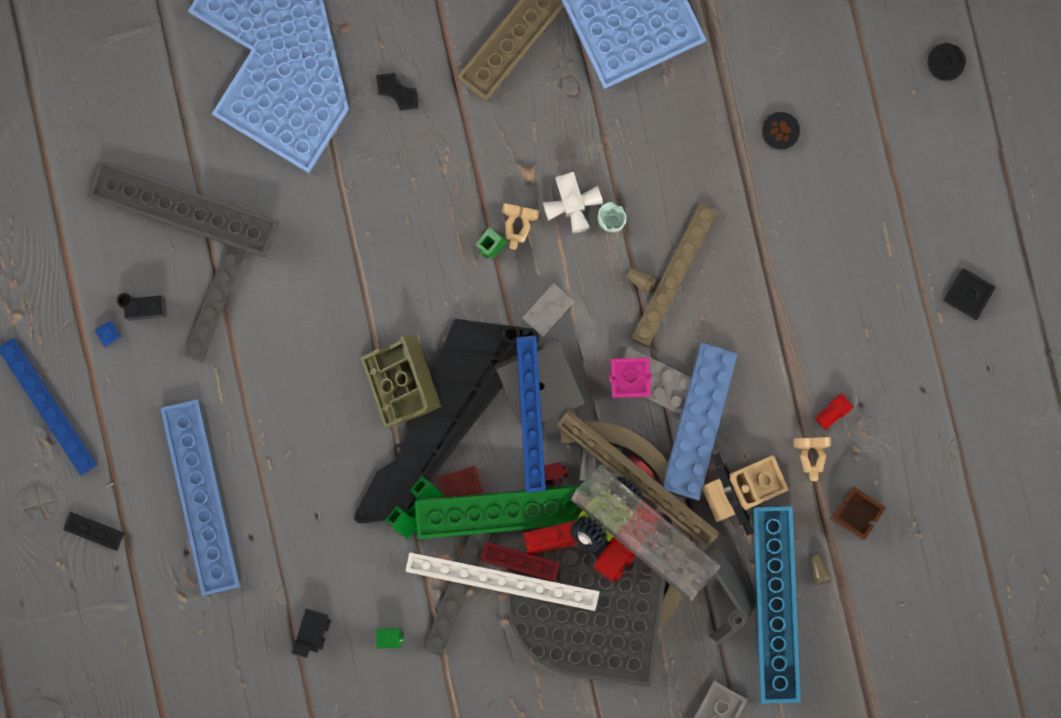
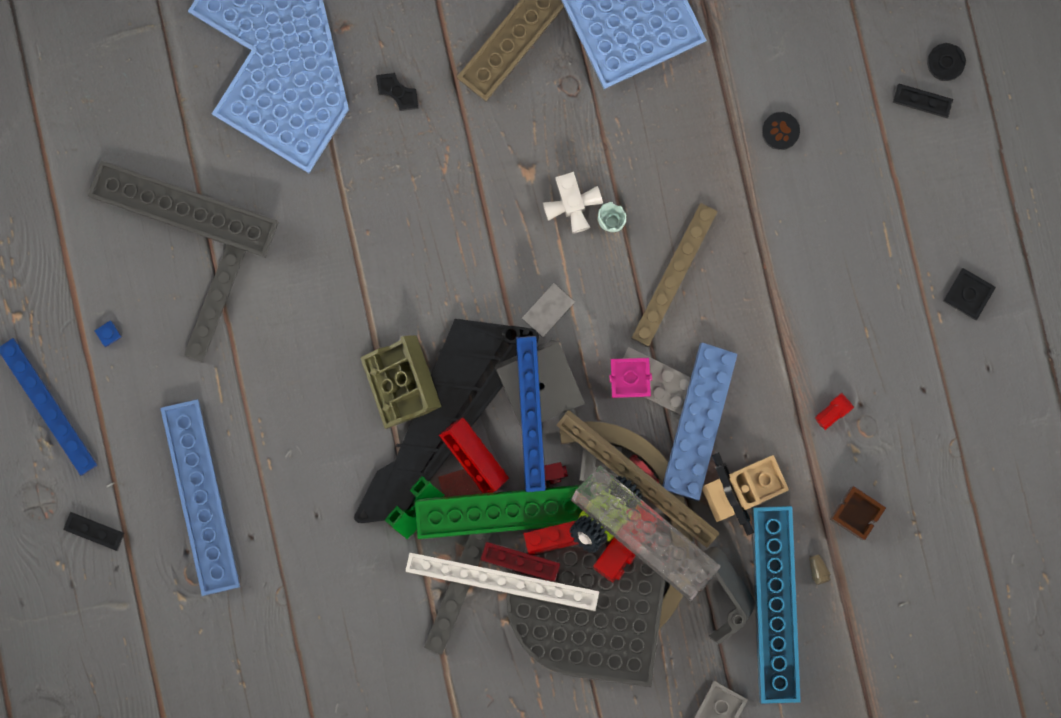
black hinge [117,293,167,321] -> none
black hinge [292,608,331,658] -> none
green brick [376,628,404,649] -> none
green brick [475,227,509,259] -> none
tan piece [502,203,540,250] -> none
dark tan cone [627,268,656,293] -> none
tan piece [793,437,831,481] -> none
none -> red brick [439,417,509,494]
none -> black tile [893,83,954,118]

